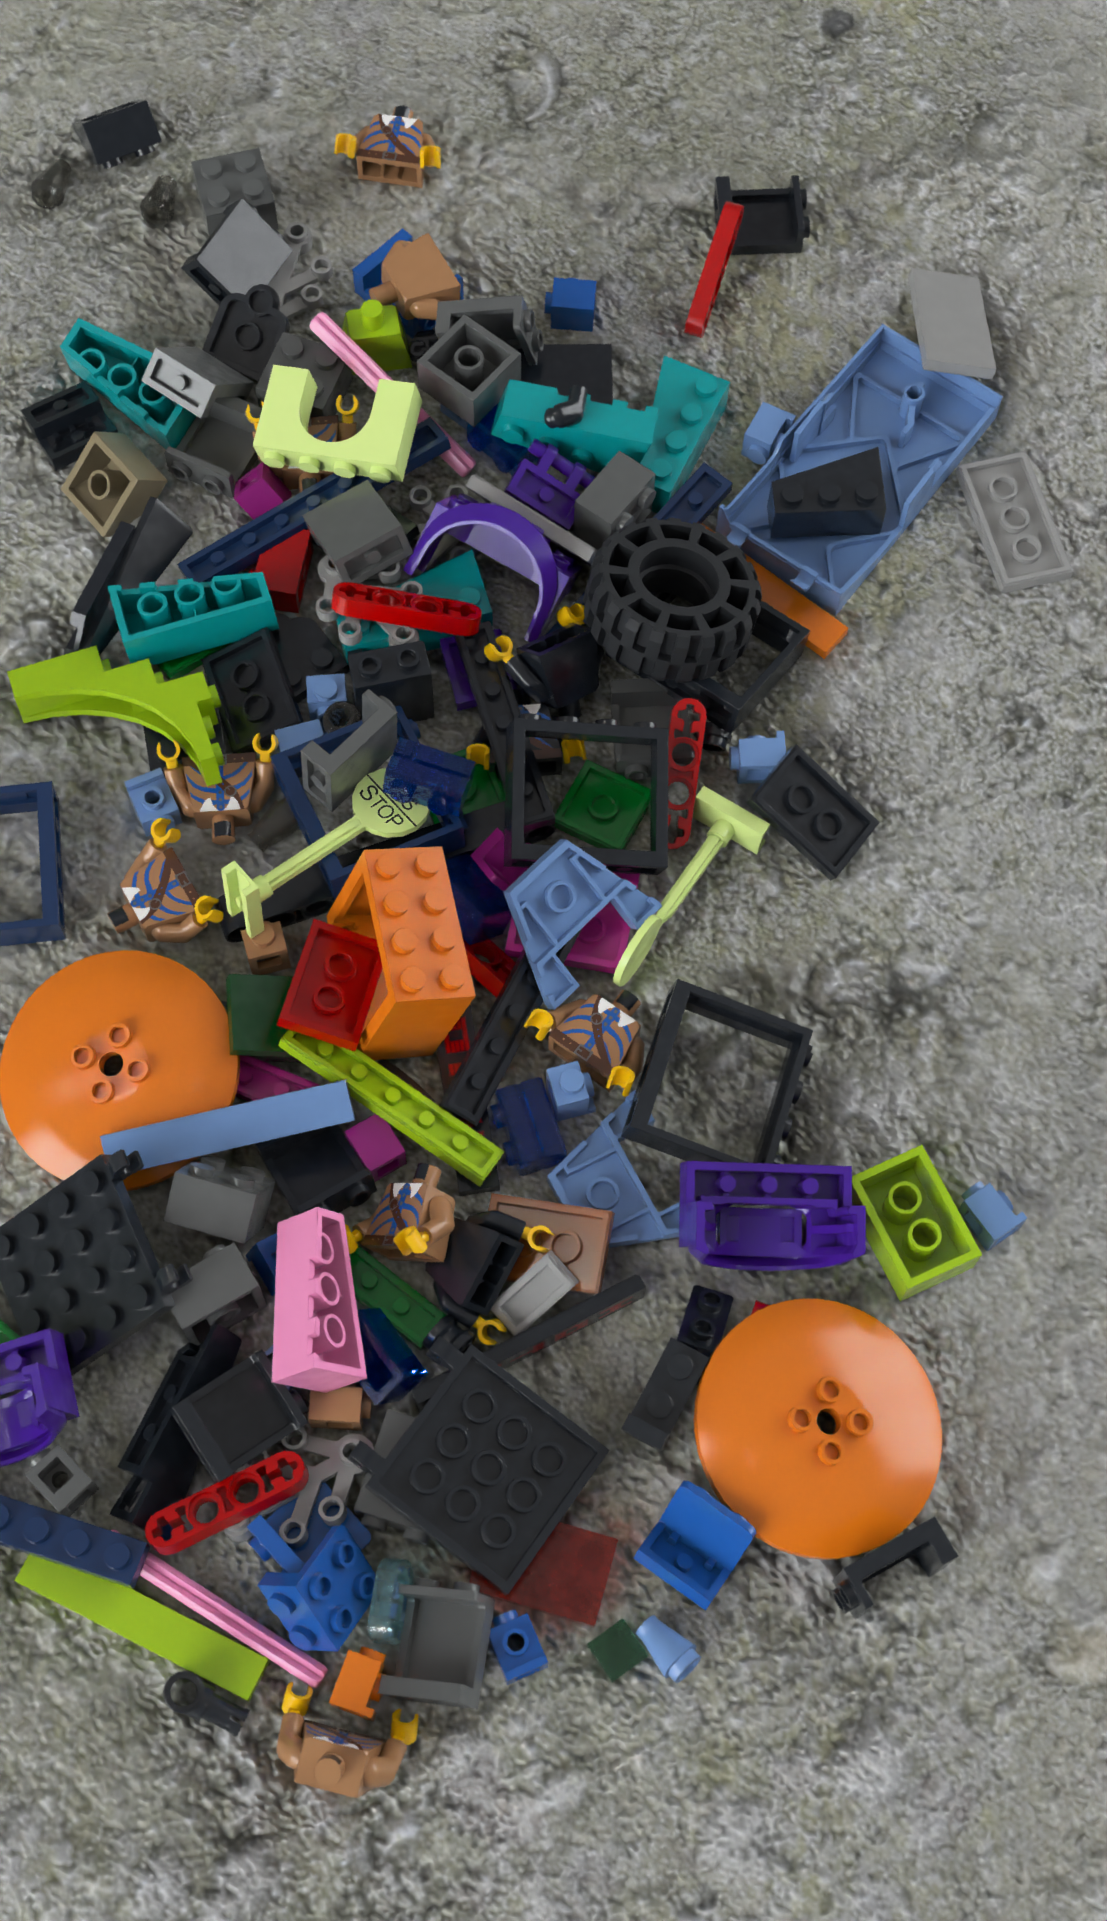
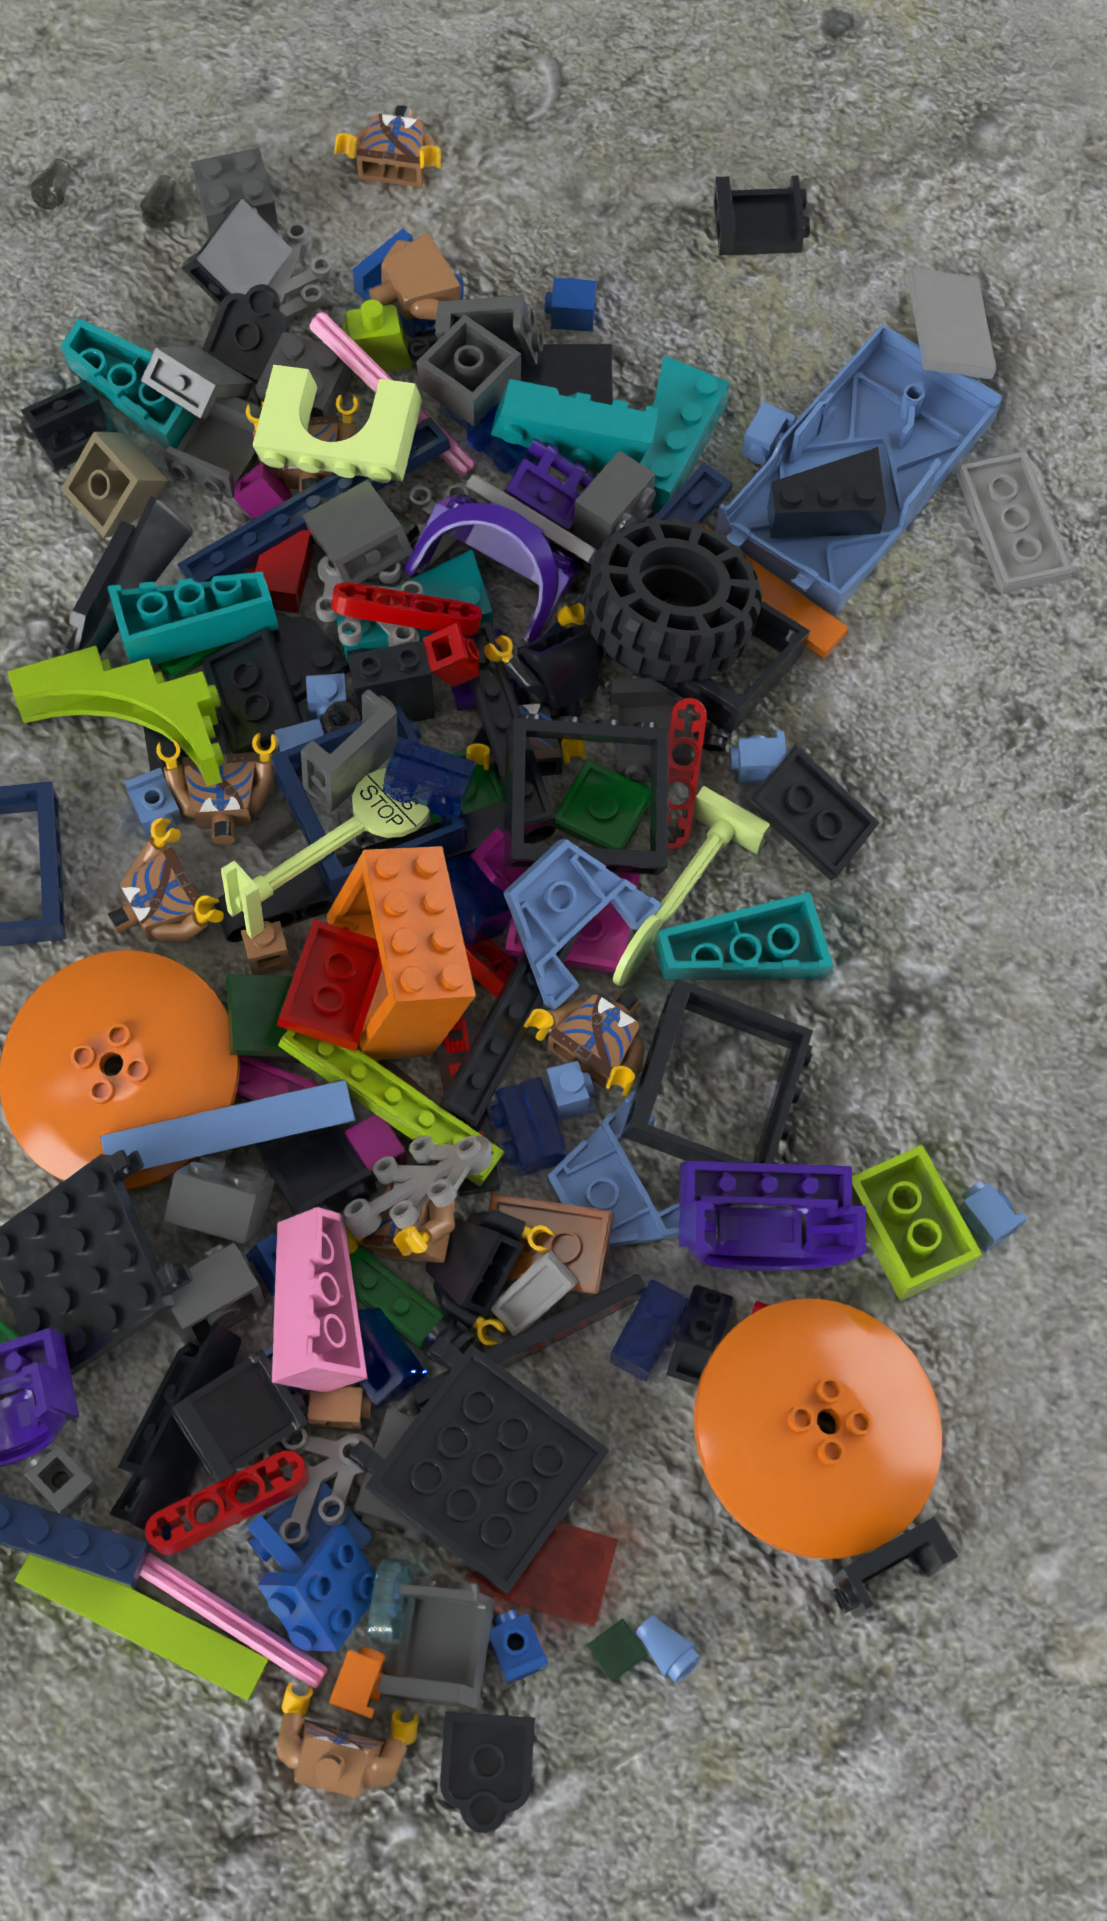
black slope [72,100,162,169] -> none
black pin [163,1671,250,1737] -> none
black arm [544,385,588,429] -> none
black bracket [621,1337,710,1453] -> none
blue bracket [633,1481,756,1611] -> none
red beam [684,201,744,338] -> none
none -> light grey plant [344,1136,492,1238]
none -> red brick [423,623,480,687]
none -> black plate [440,1711,535,1833]
none -> clear blue brick [609,1279,688,1382]
none -> teal wedge [653,892,834,980]

